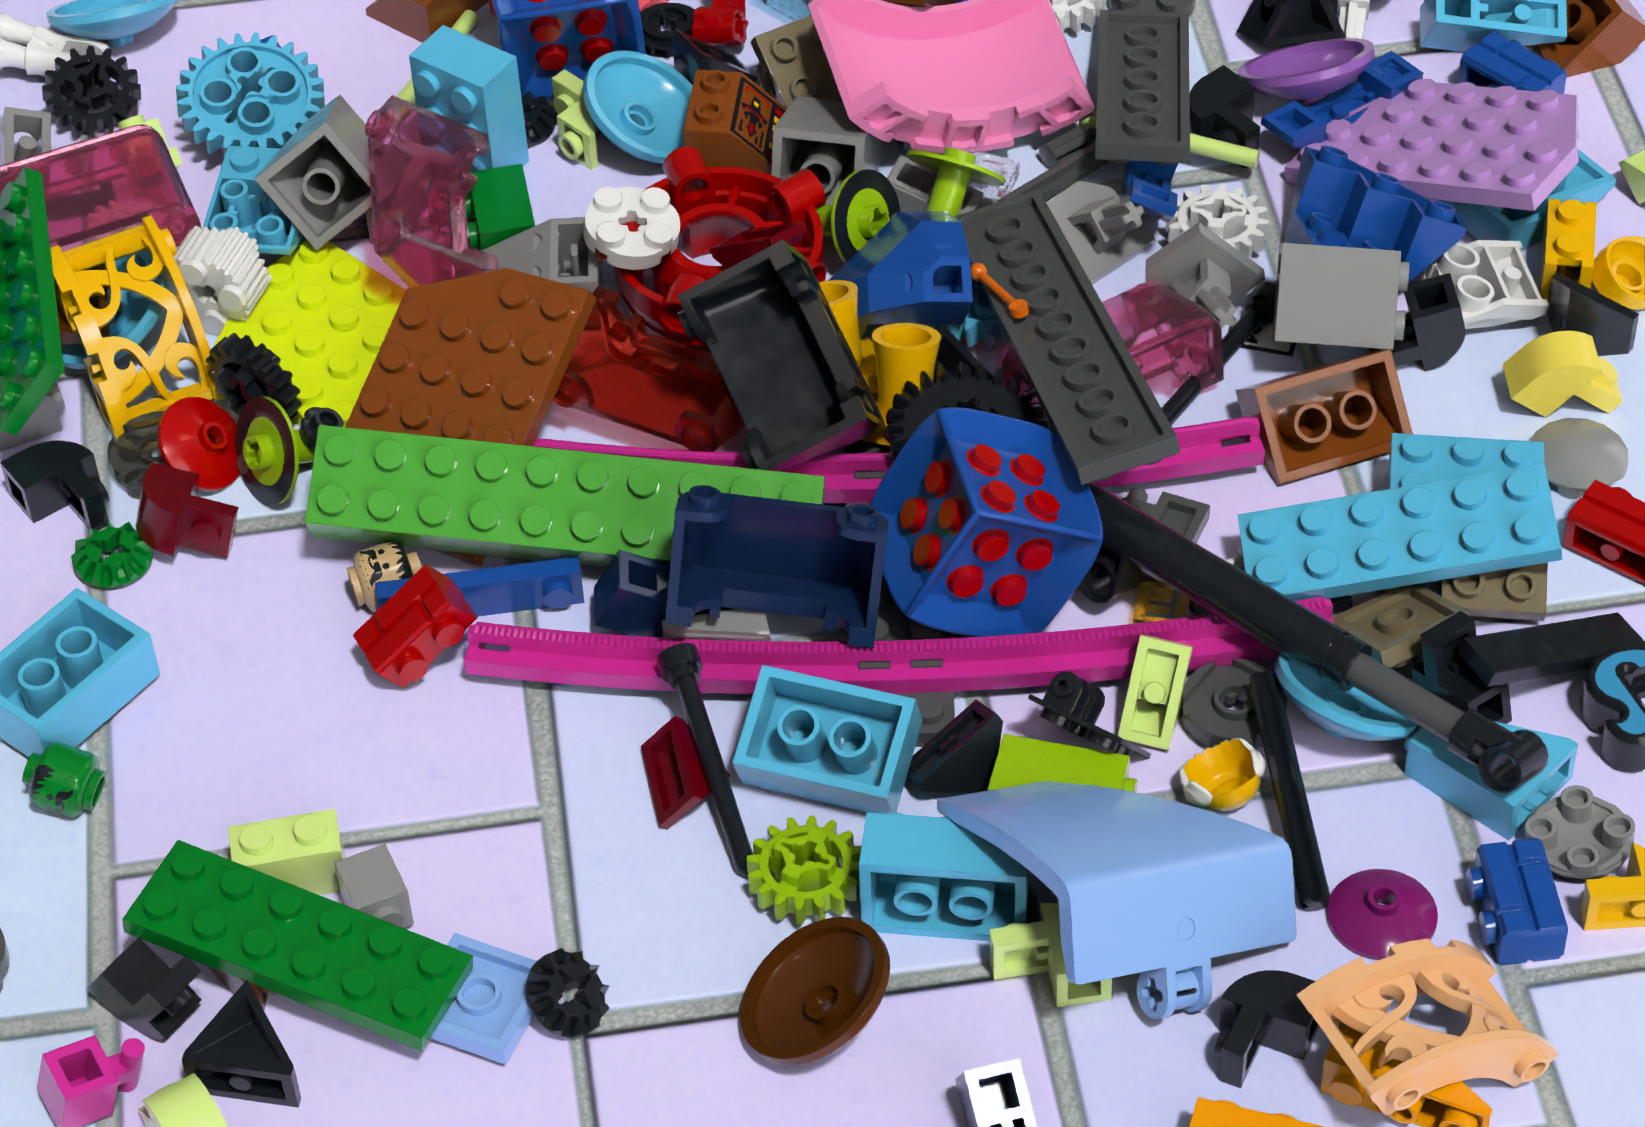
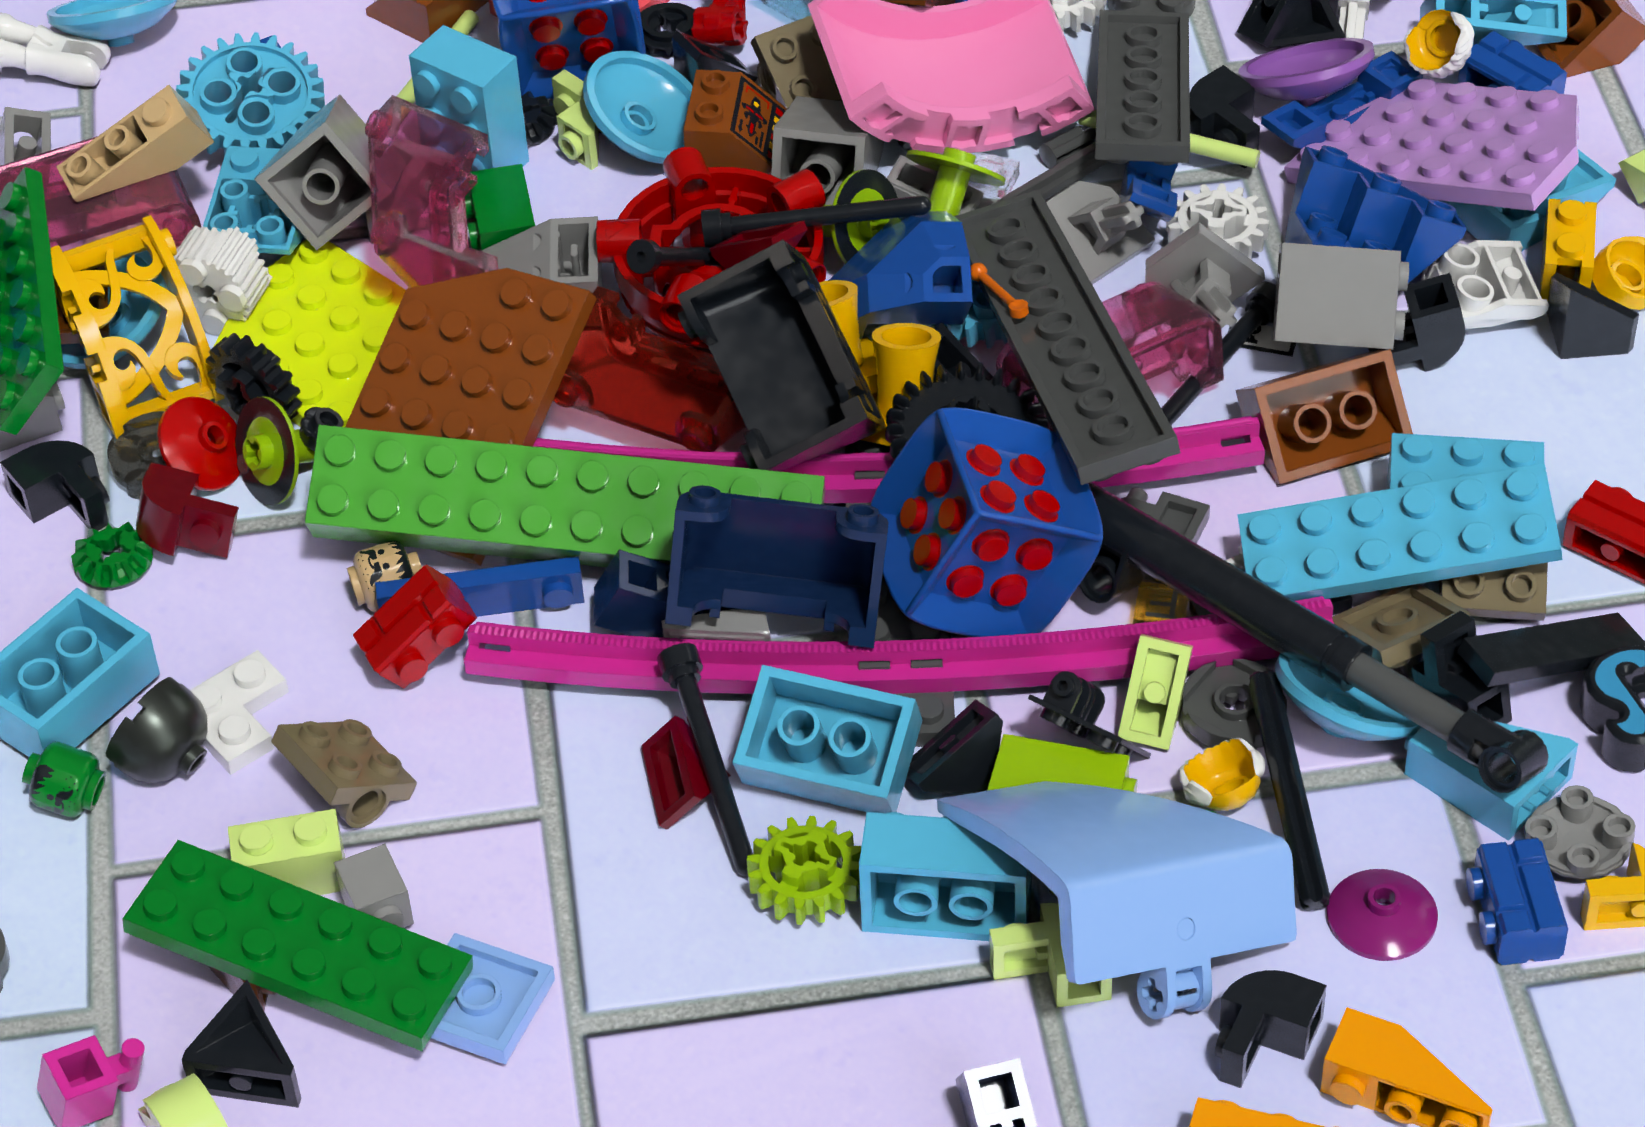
black gear [42,46,141,140] -> none
black brick [87,937,202,1040] -> none
black gear [526,948,610,1038] -> none
white plate [583,186,680,270] -> none
reddish brown dish [740,917,890,1065] -> none
light nougat fence [1296,938,1559,1116] -> none
light yellow brick [1502,331,1623,418] -> none
light grey dish [1531,418,1628,499] -> none
none -> tan slope [57,85,214,202]
none -> pearl dark grey cylinder [105,677,208,783]
none -> white plate [190,650,289,775]
none -> dark tan plate [271,719,417,828]
none -> black bar [626,239,722,274]
none -> black piece [701,196,931,247]
none -> yellow hair [1404,9,1475,79]

